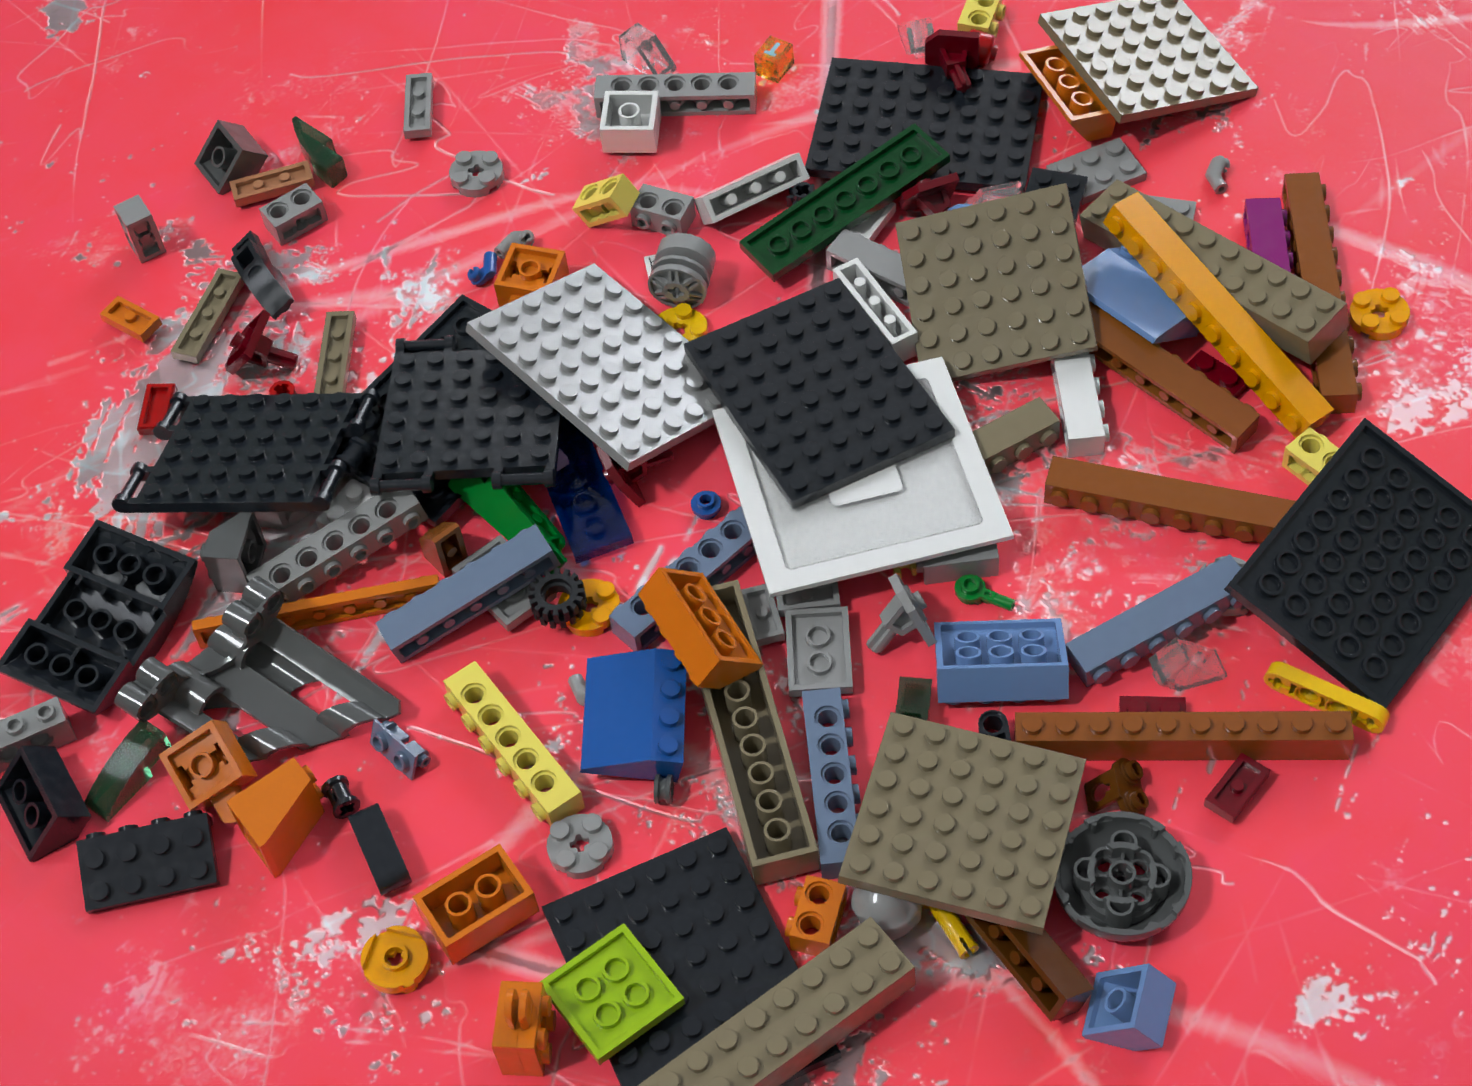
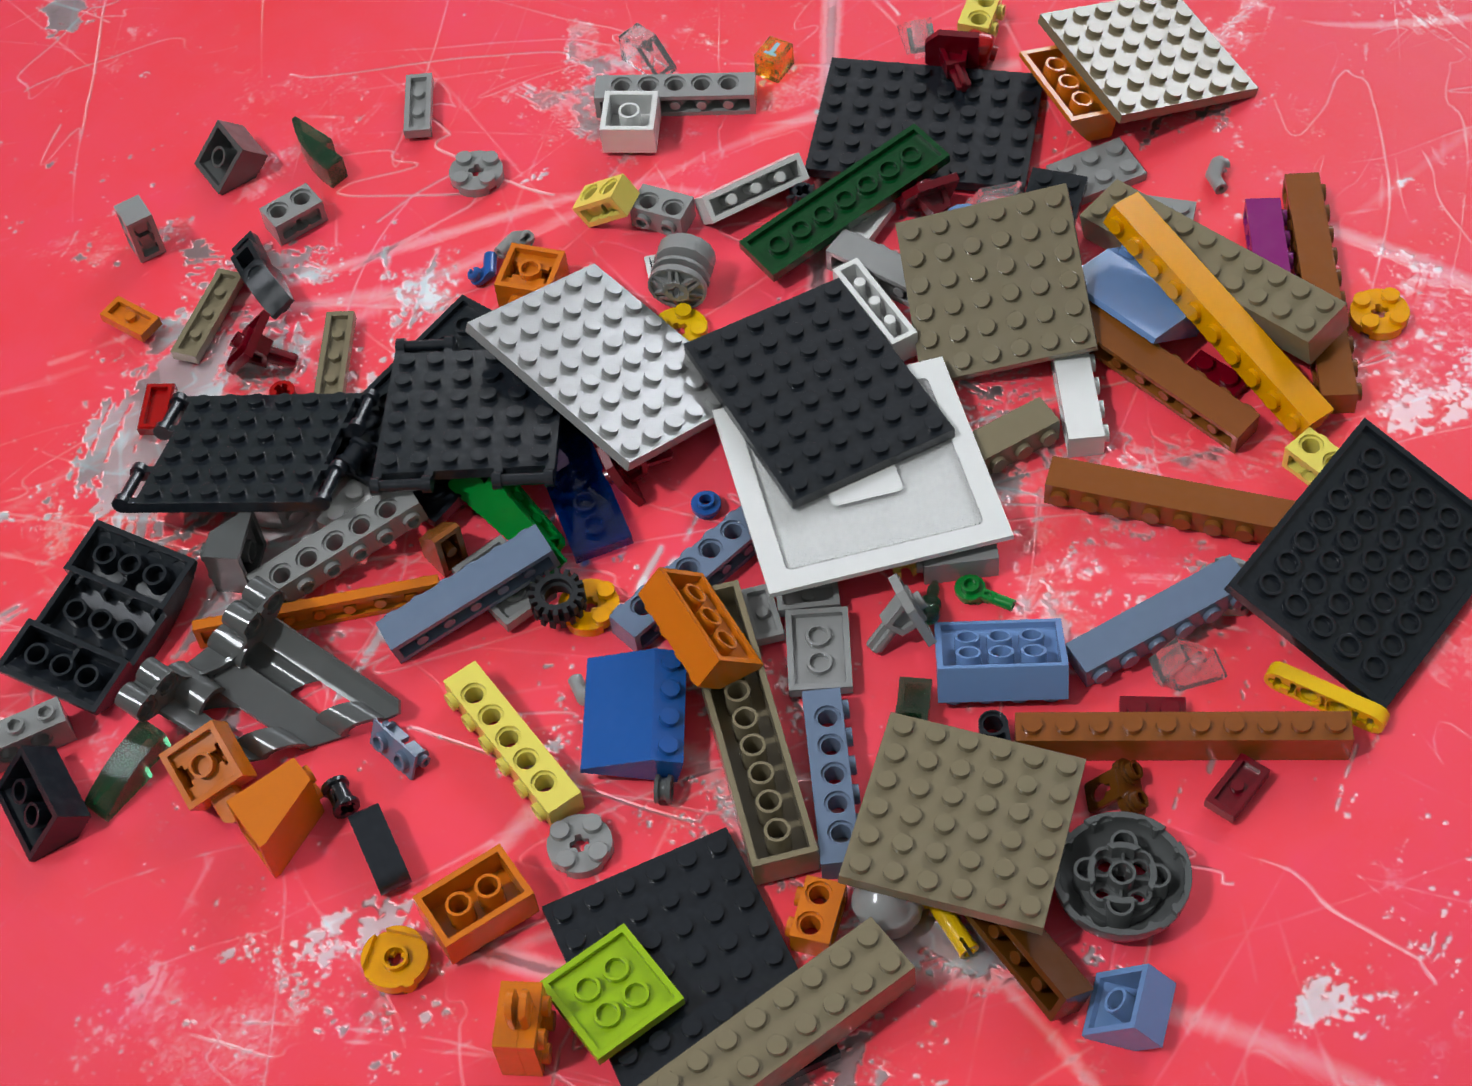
black bracket [76,810,220,914] -> none
nougat plate [229,160,316,207] -> none
none -> clear green bar [922,580,941,625]

